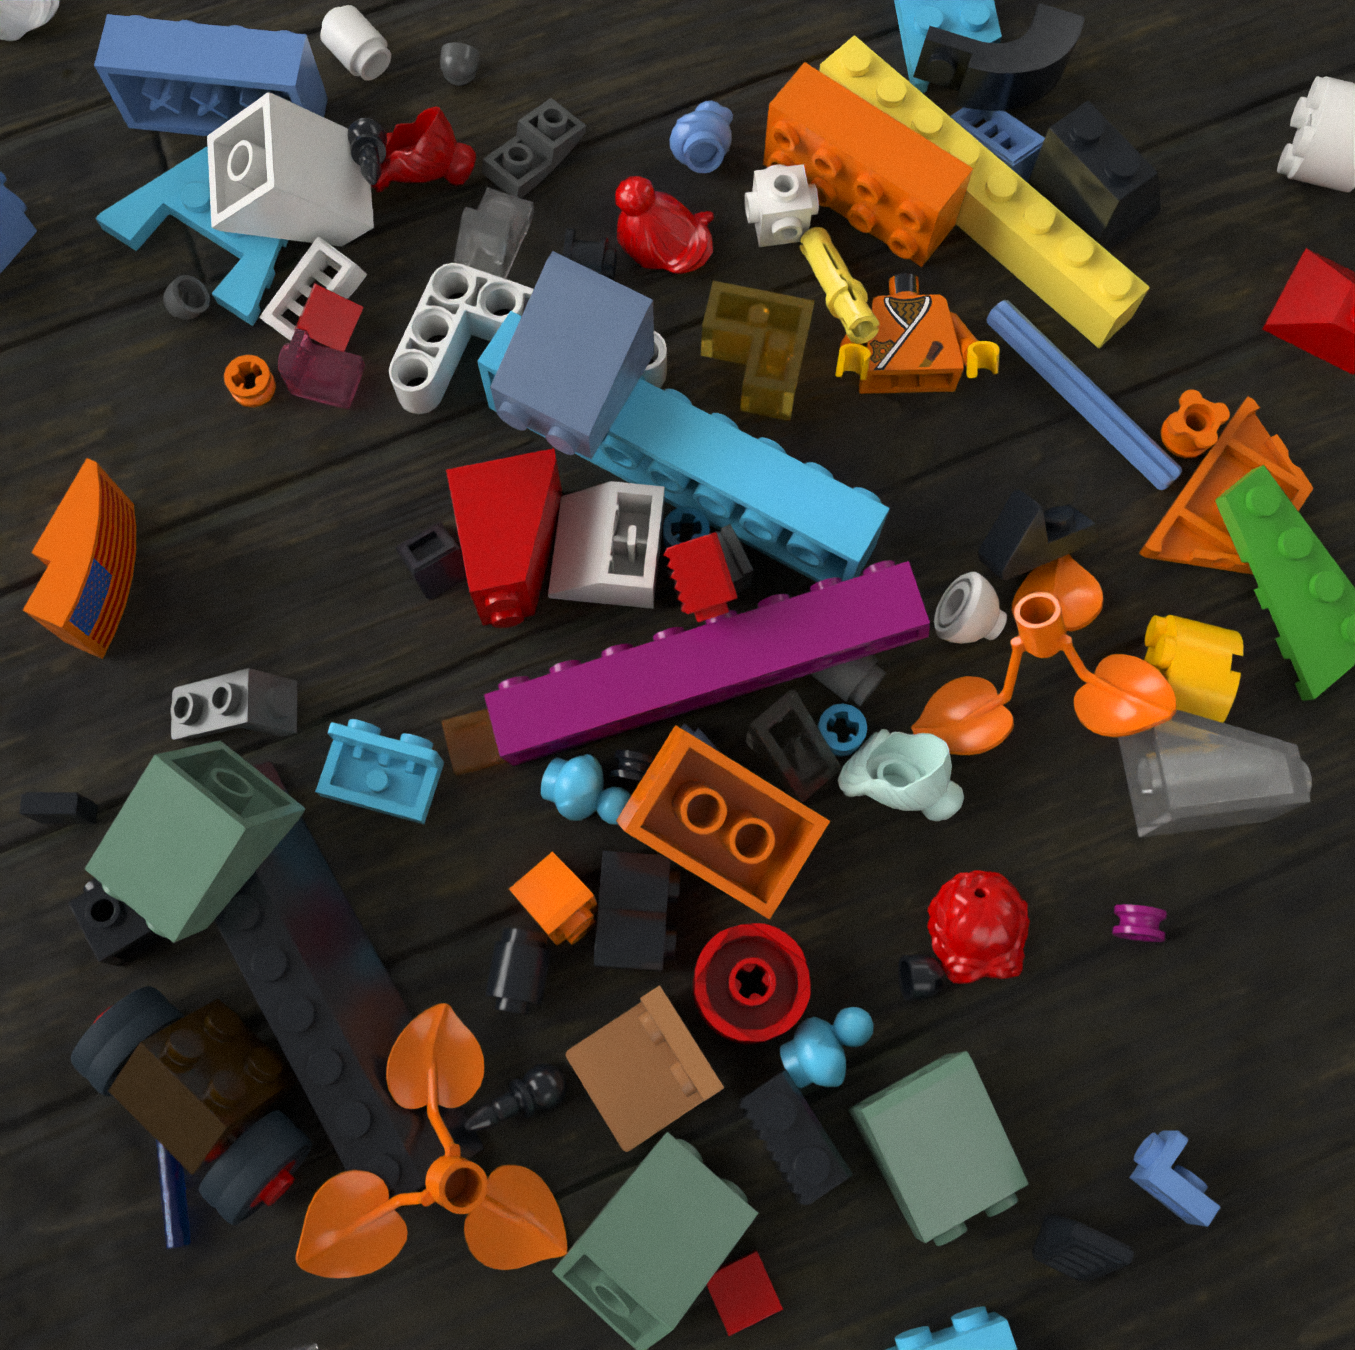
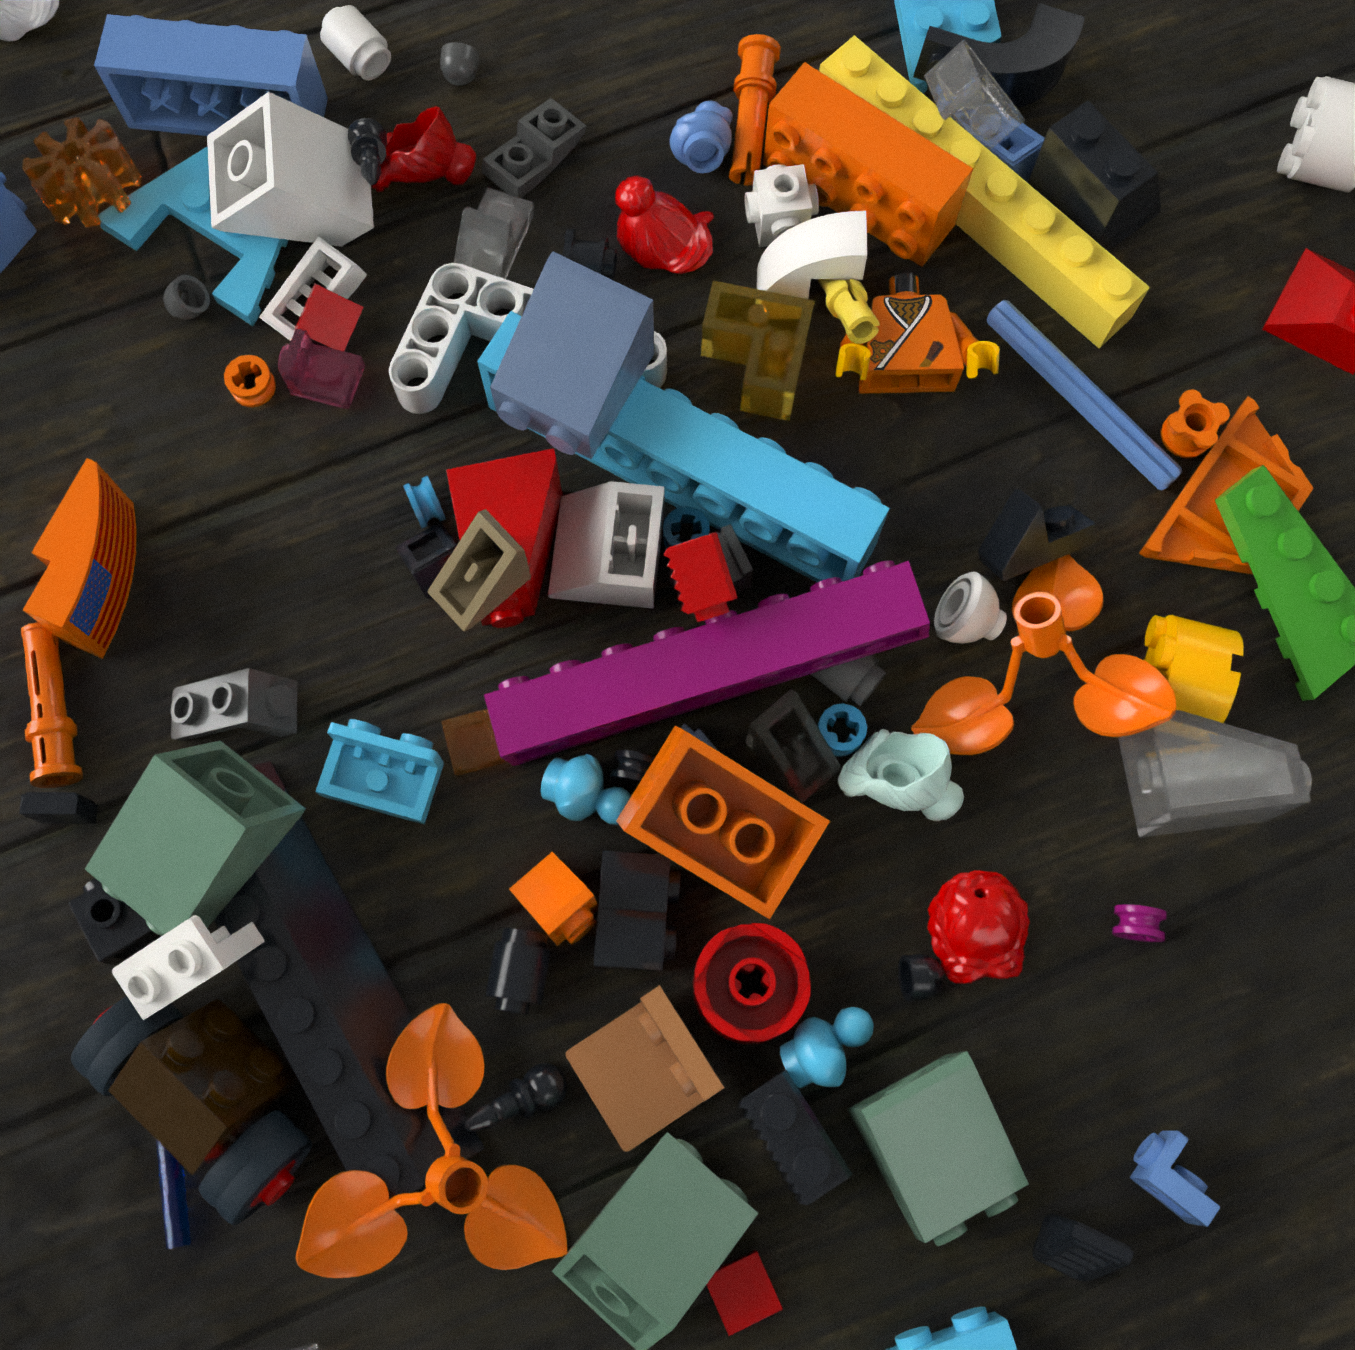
none -> orange pin [21,622,83,788]
none -> clear orange gear [22,117,141,227]
none -> white bracket [112,915,265,1020]
none -> dark azure bush [403,476,446,529]
none -> dark tan slope [427,509,531,631]
none -> orange pin [729,34,781,186]
none -> white brick [757,211,867,314]
none -> clear slope [924,40,1025,150]

